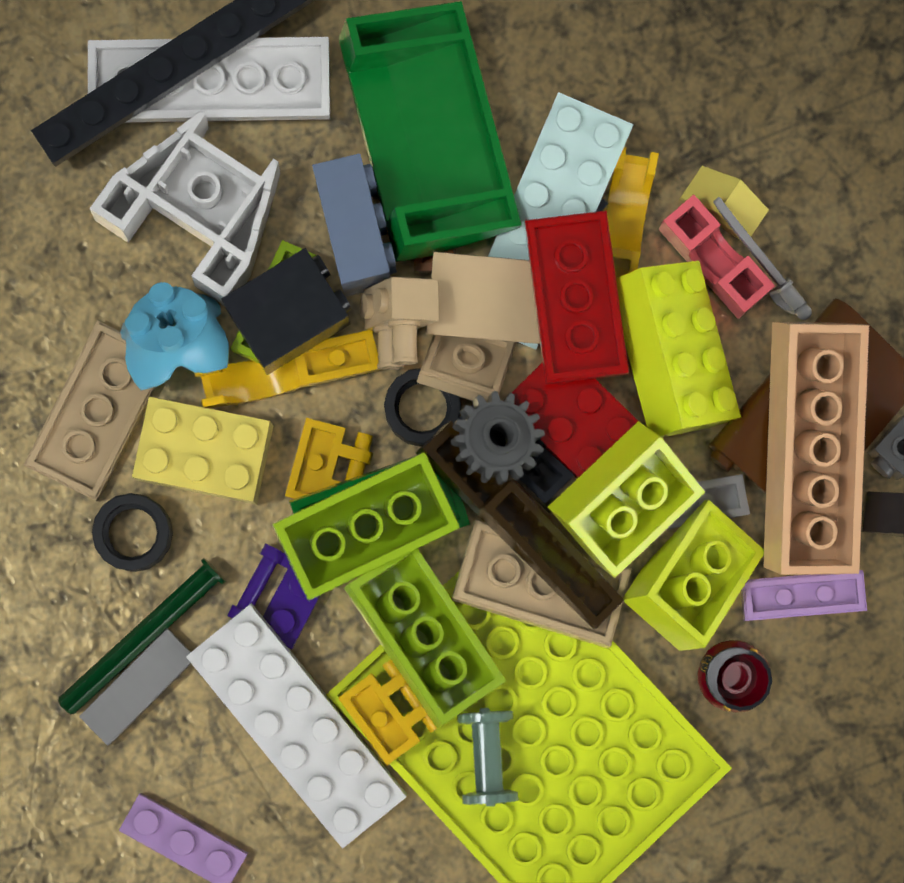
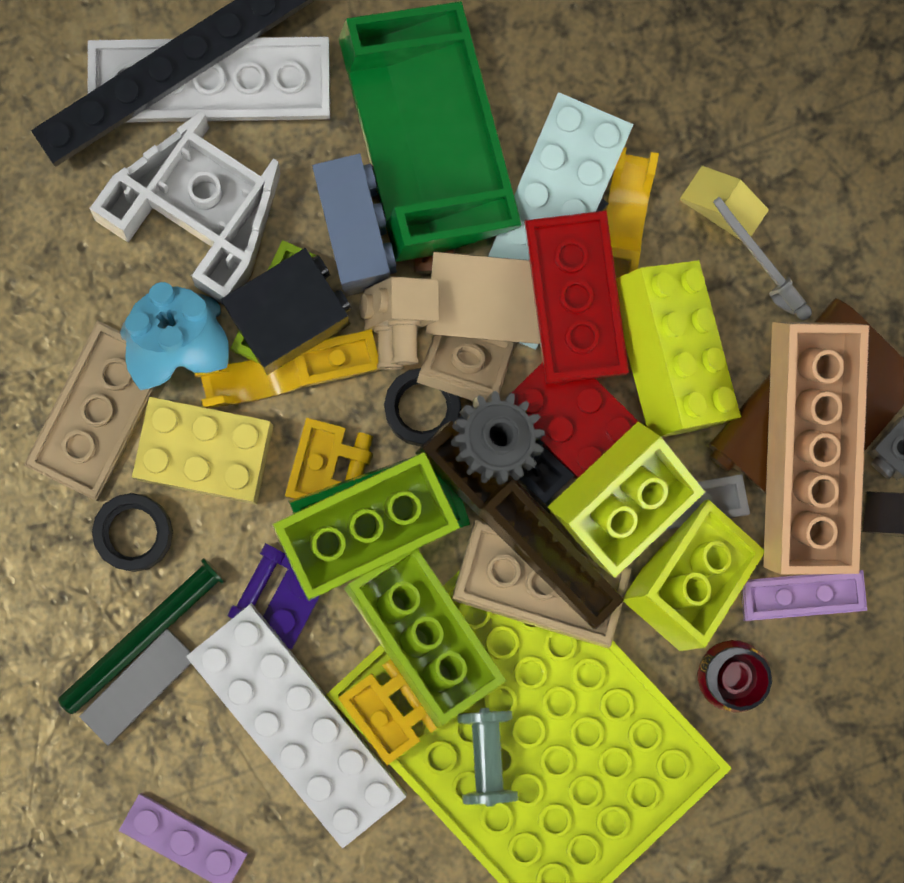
coral arch [659,194,775,320] -> none

